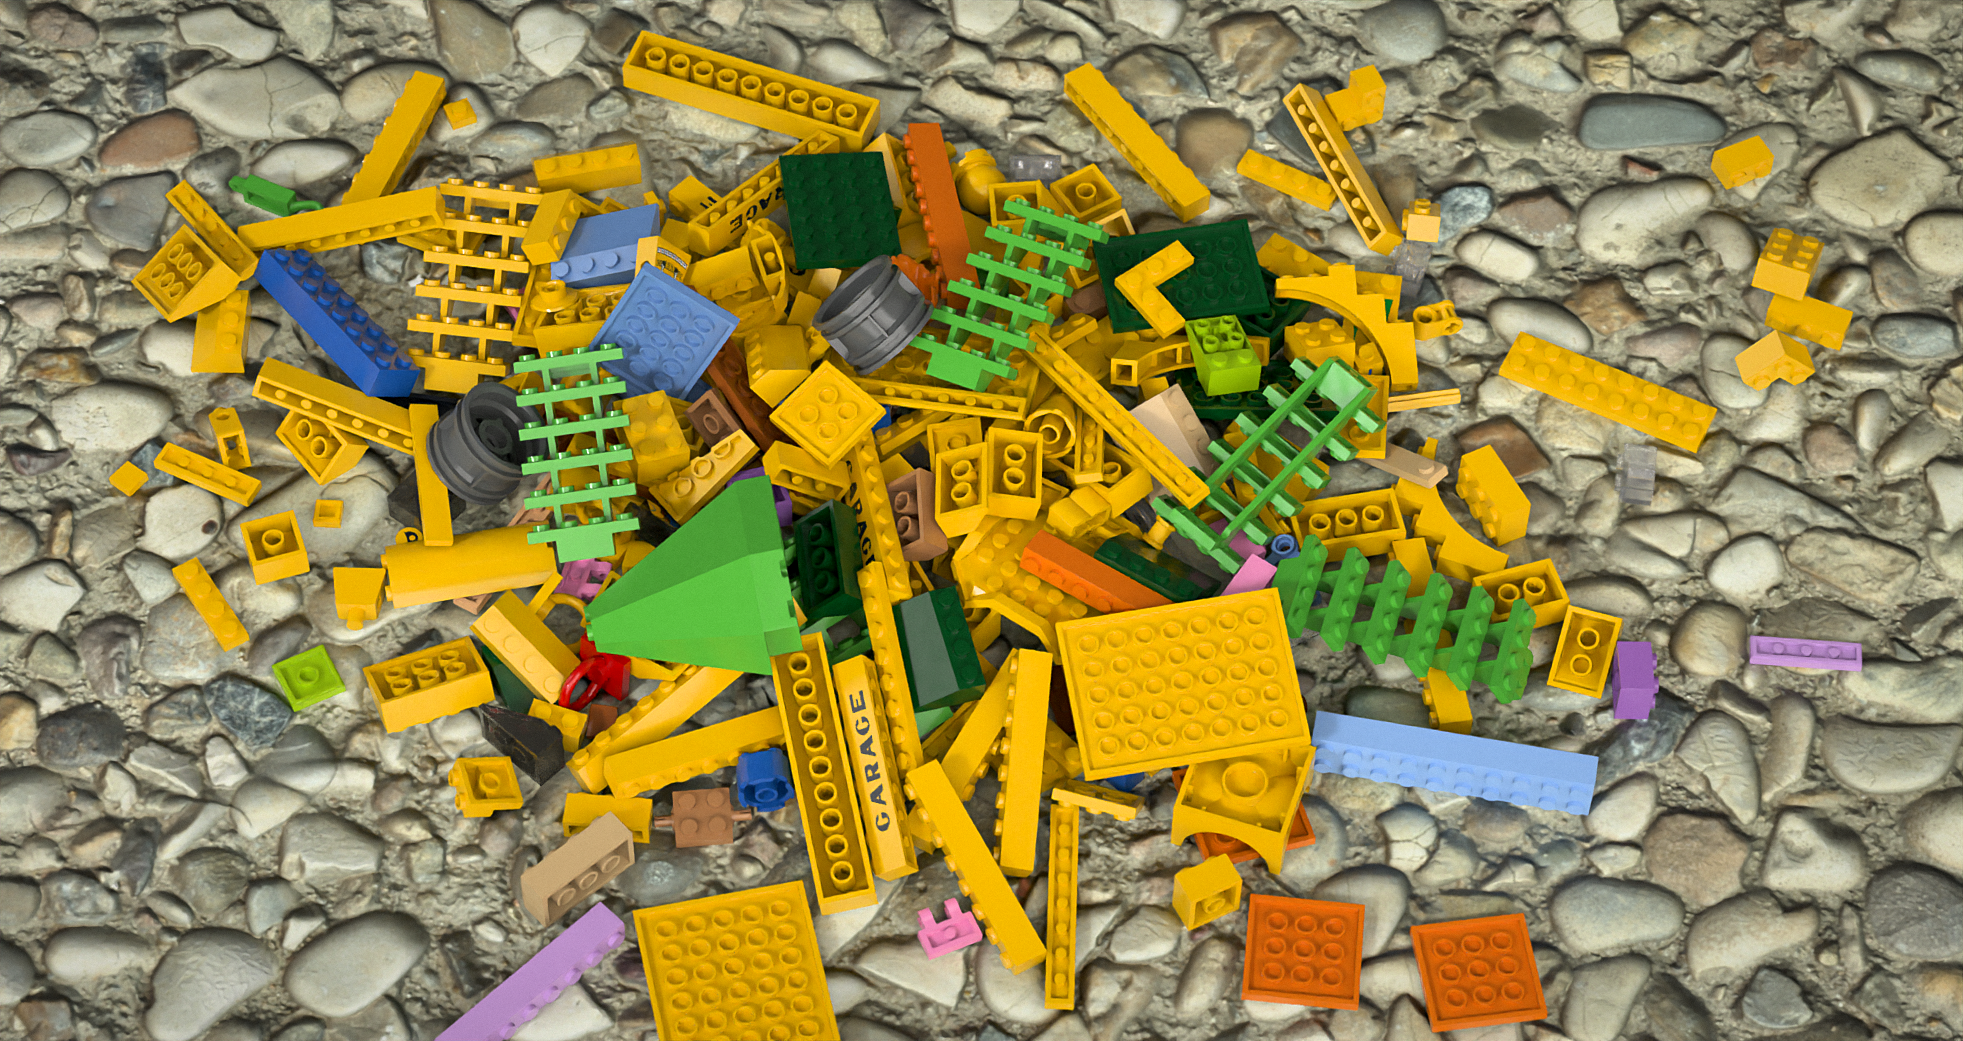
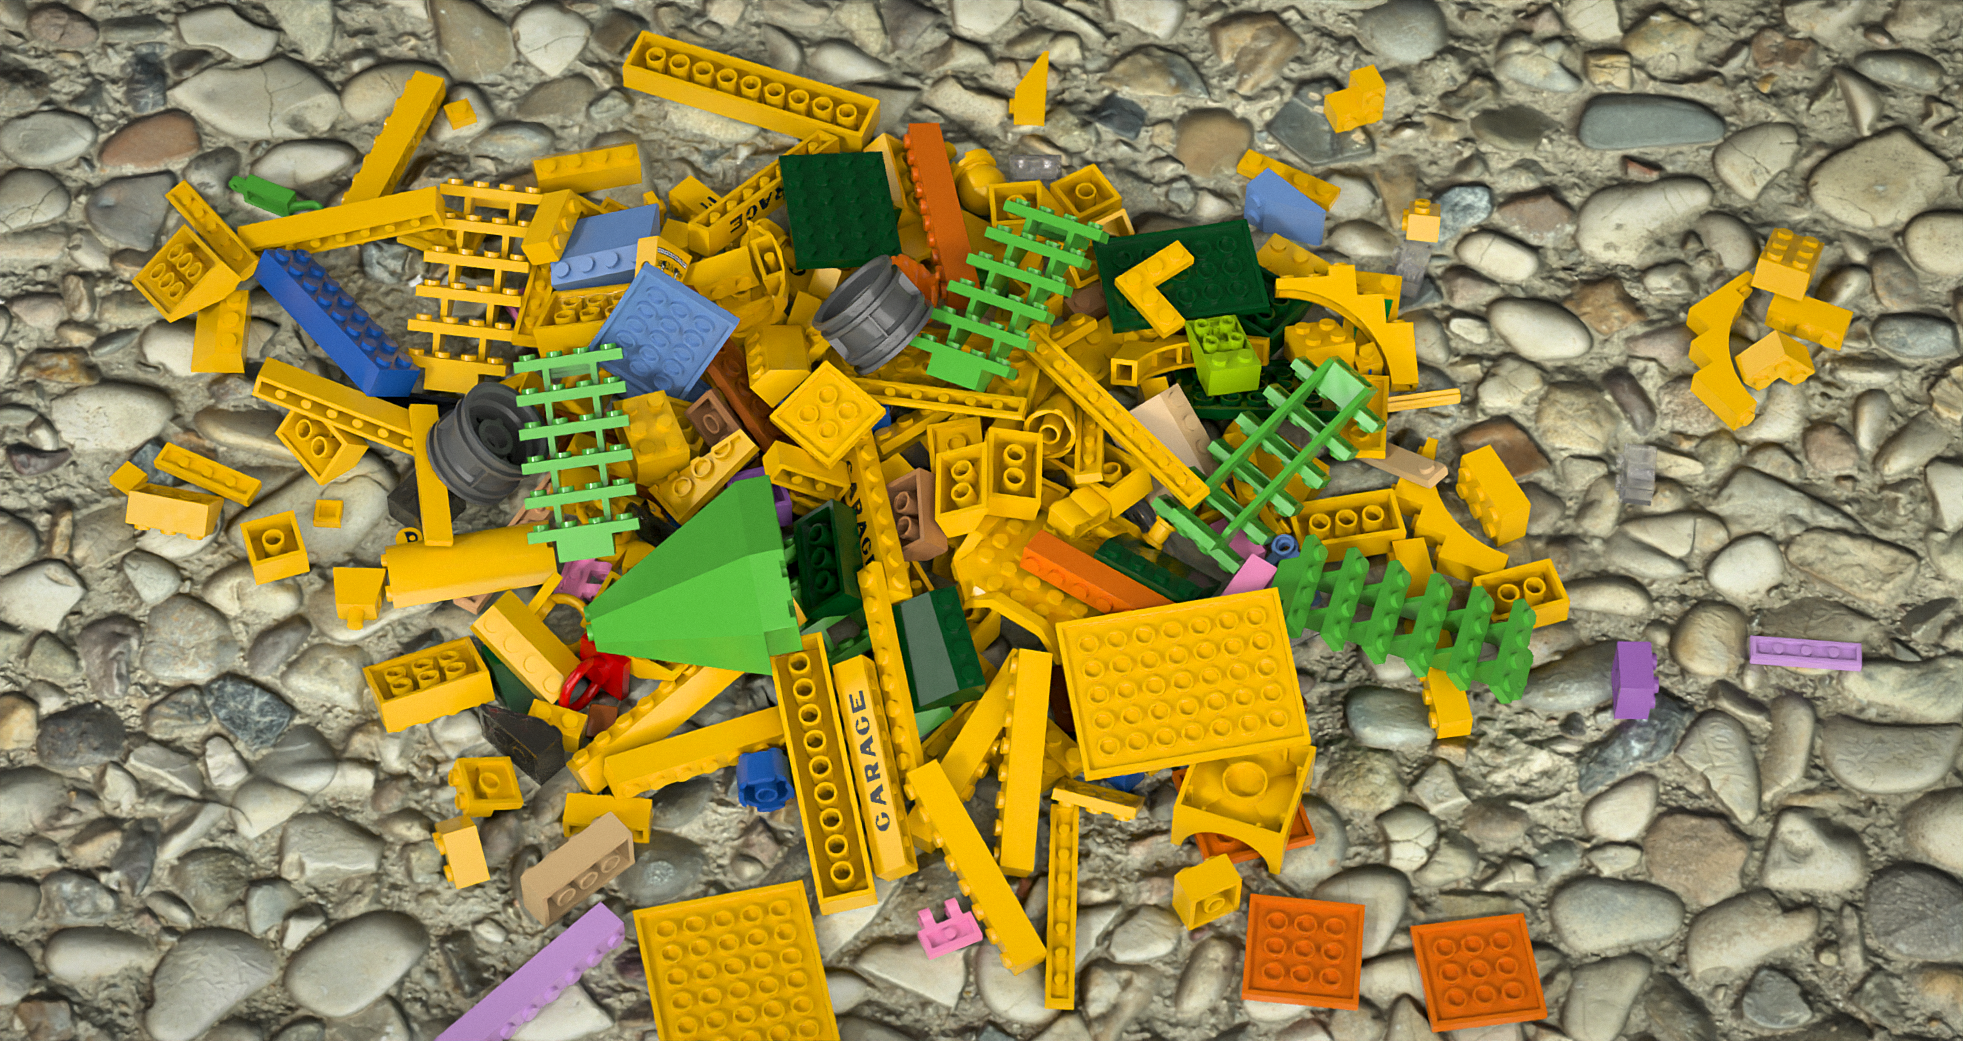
yellow plate [172,557,250,652] -> none
yellow torso [208,407,251,470] -> none
lime tile [271,644,346,712] -> none
yellow piece [532,280,579,312] -> none
medium nougat plate [654,787,752,848] -> none
yellow brick [1064,62,1211,223] -> none
yellow brick [1282,83,1406,256] -> none
light blue brick [1311,711,1599,815] -> none
yellow piece [1411,300,1463,341] -> none
yellow plate [1499,331,1717,453] -> none
yellow slope [1547,605,1624,699] -> none
yellow brick [1711,135,1775,190] -> none
none -> yellow slope [125,483,225,540]
none -> yellow brick [432,814,490,889]
none -> yellow slope [1009,51,1049,126]
none -> medium blue slope [1244,168,1326,247]
none -> yellow arch [1686,270,1757,431]

